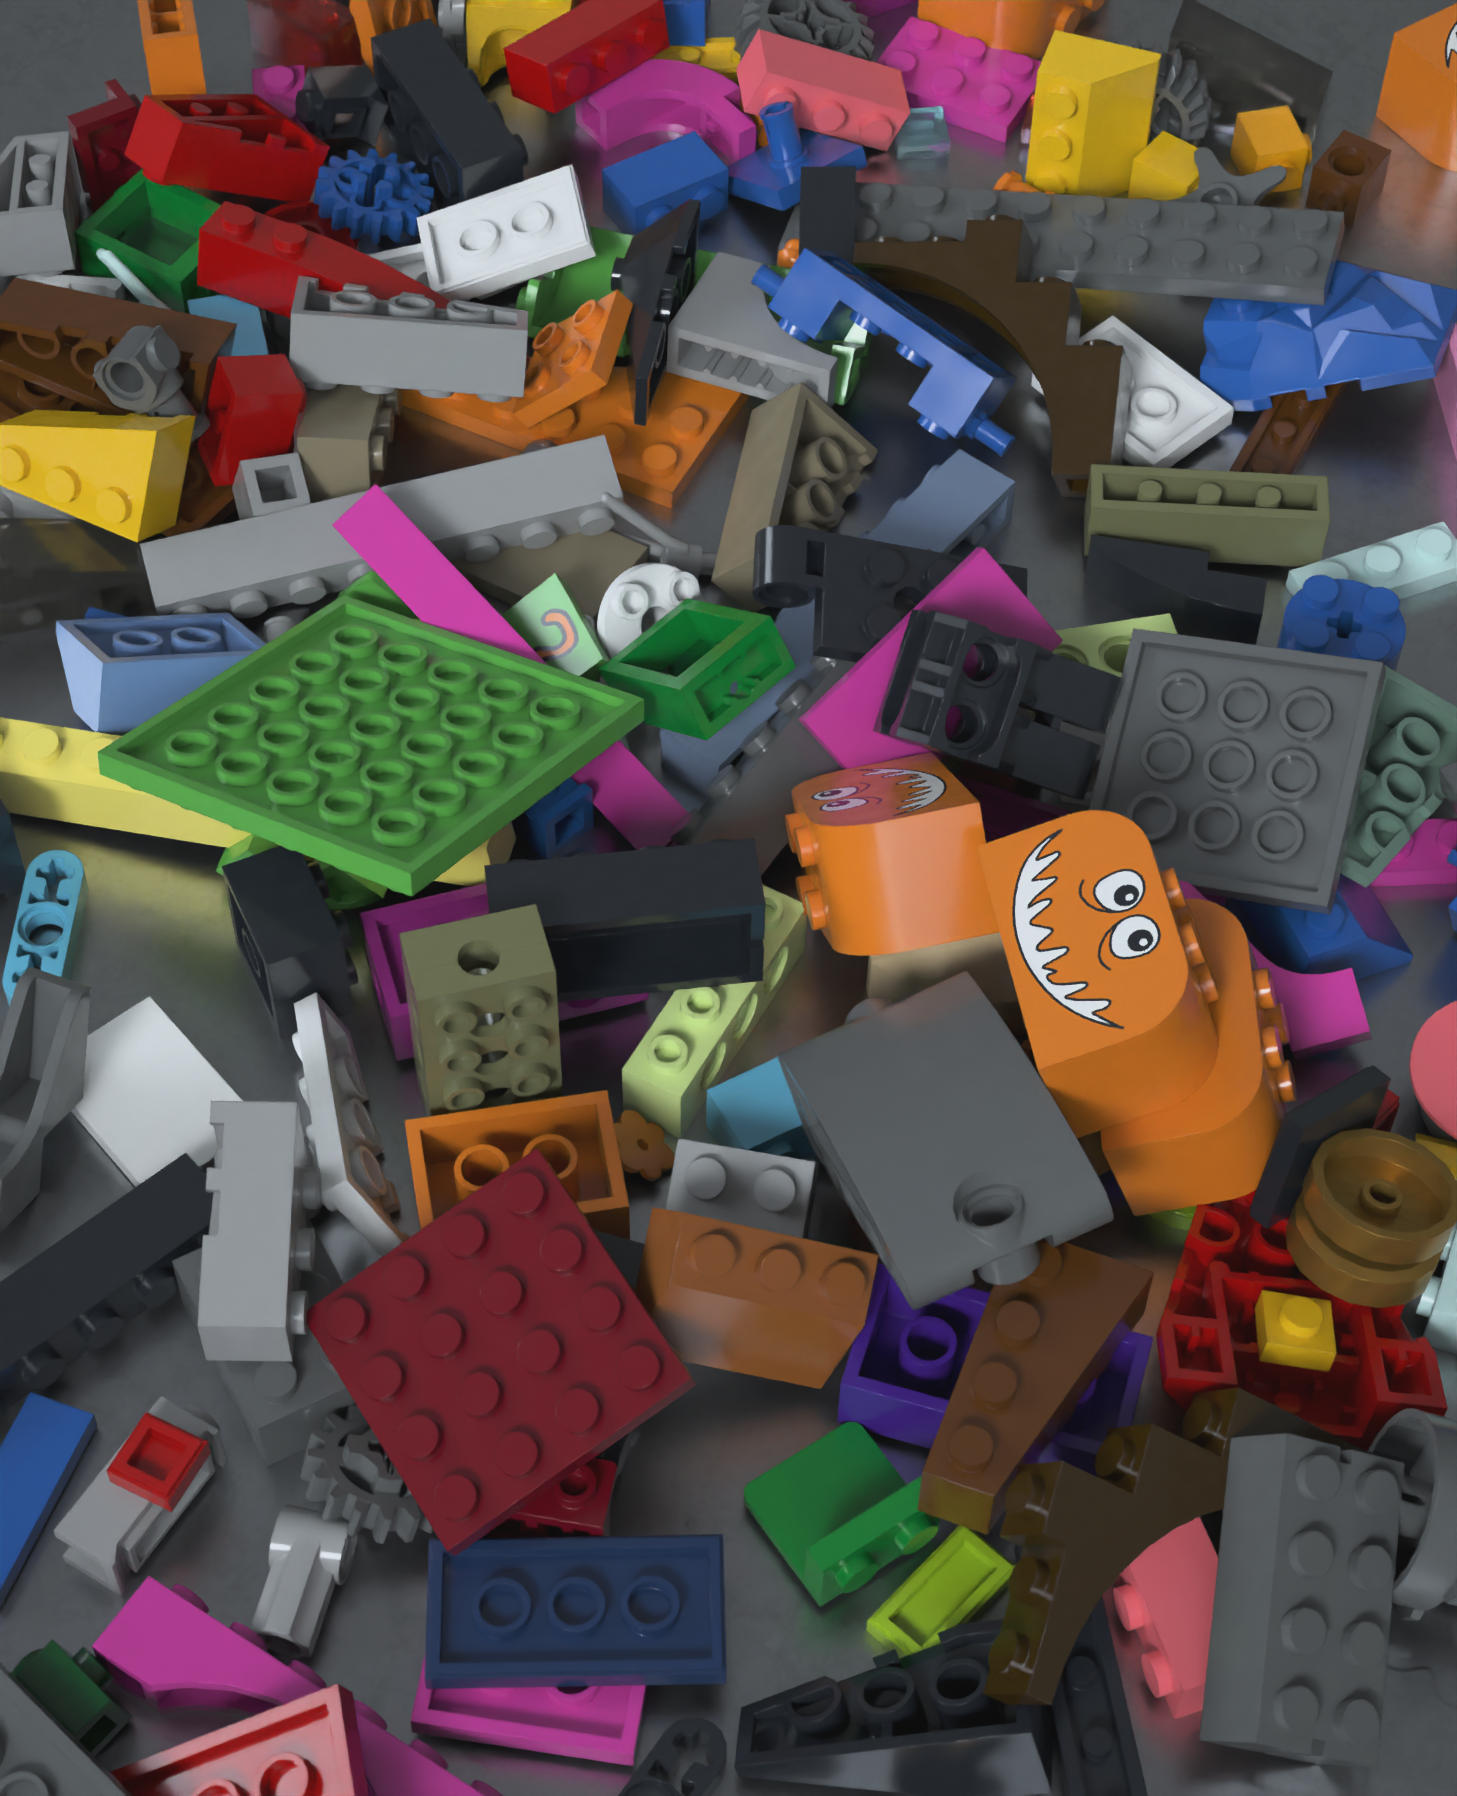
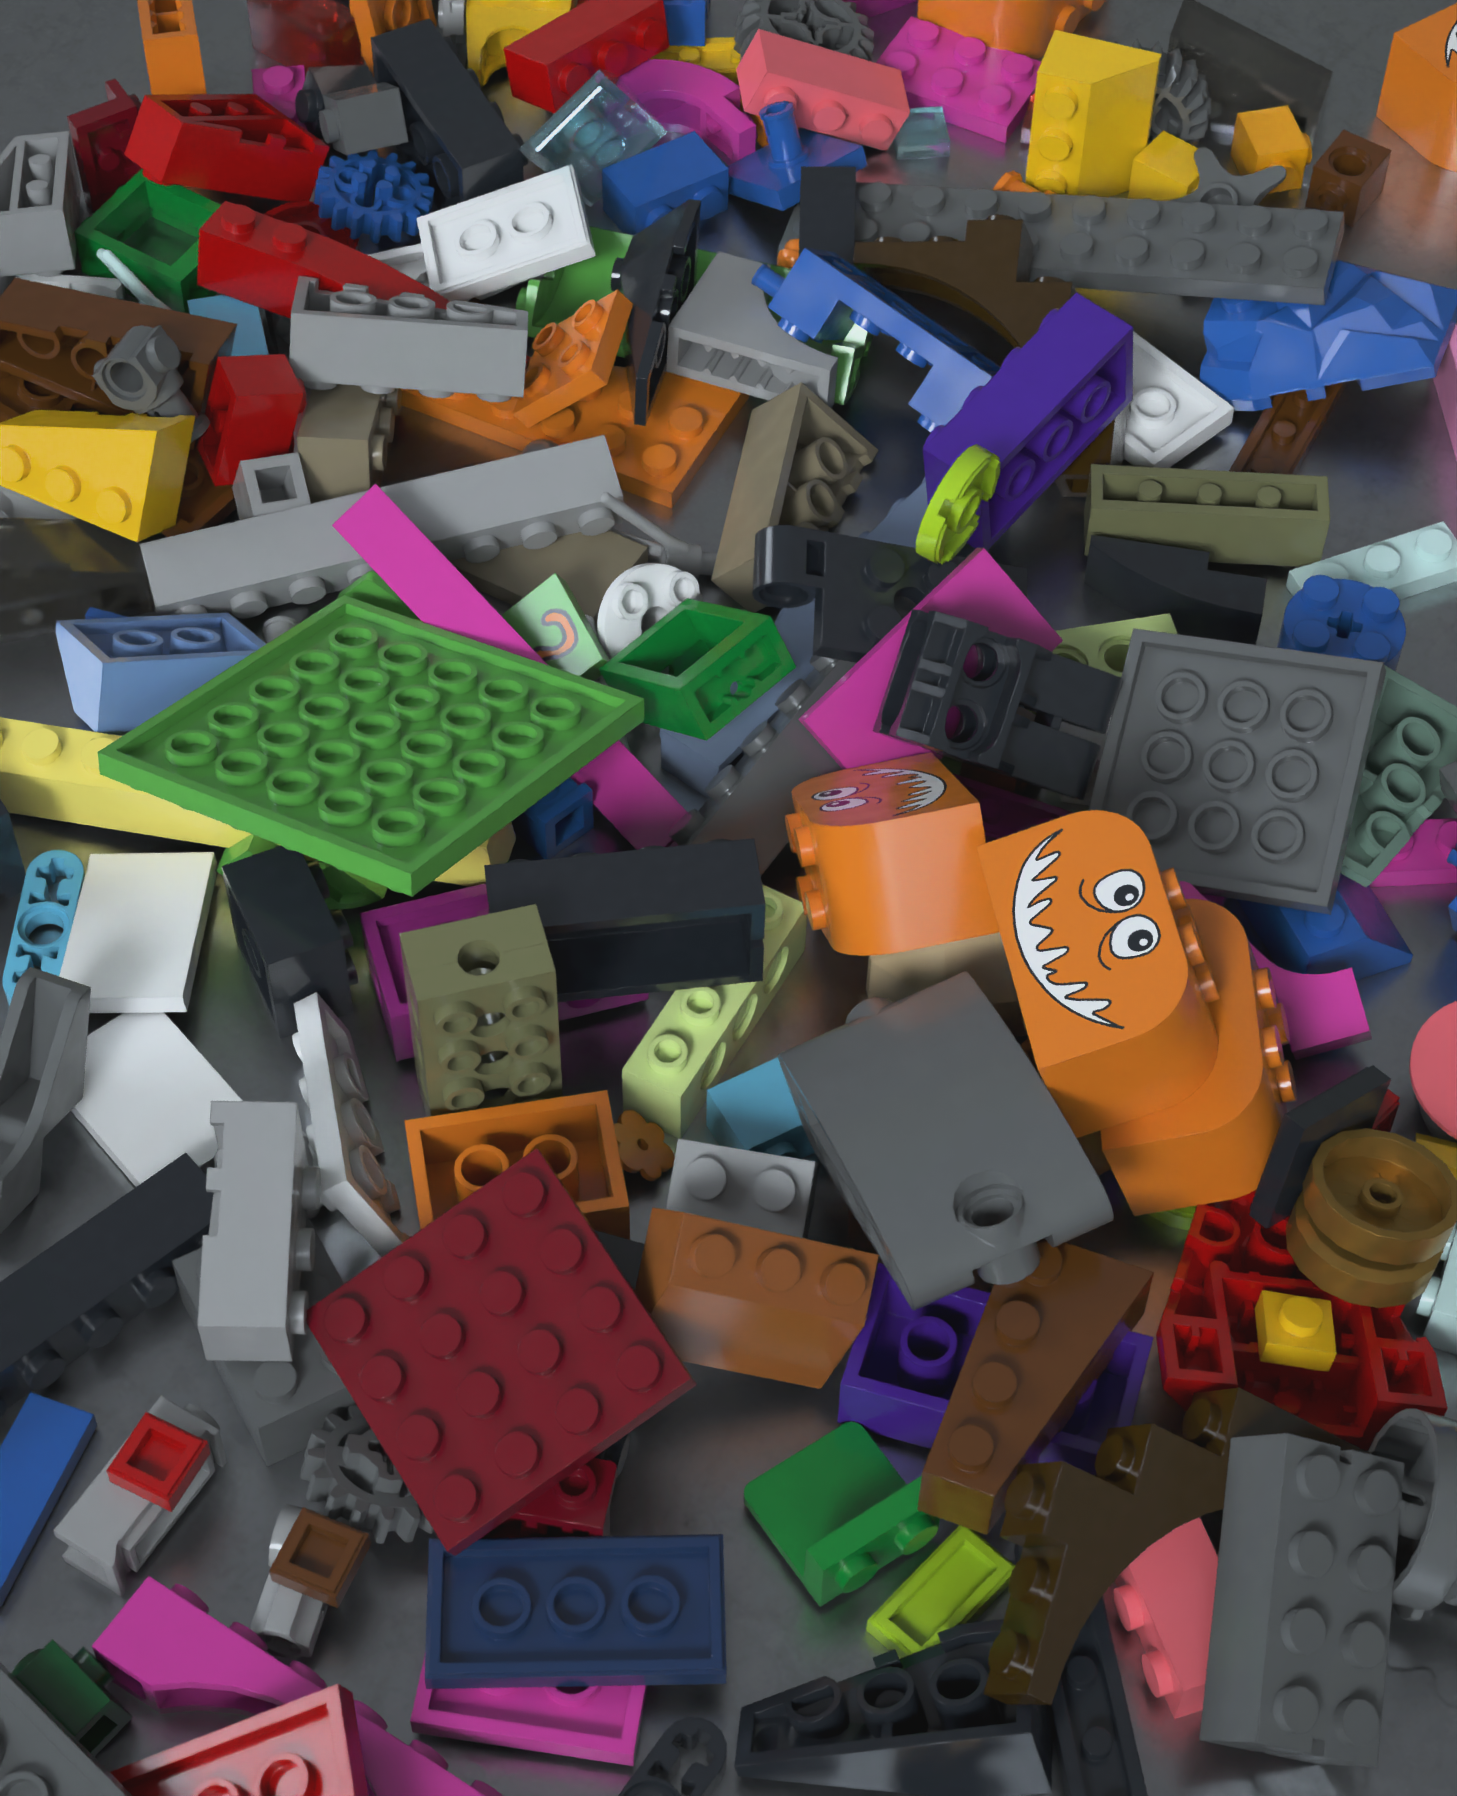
none -> white tile [59,852,218,1013]
none -> reddish brown tile [269,1507,371,1608]
none -> dark grey brick [319,82,408,155]
none -> clear light blue slope [519,69,668,207]
none -> lime tile [916,444,1001,565]
none -> dark purple brick [923,292,1133,551]

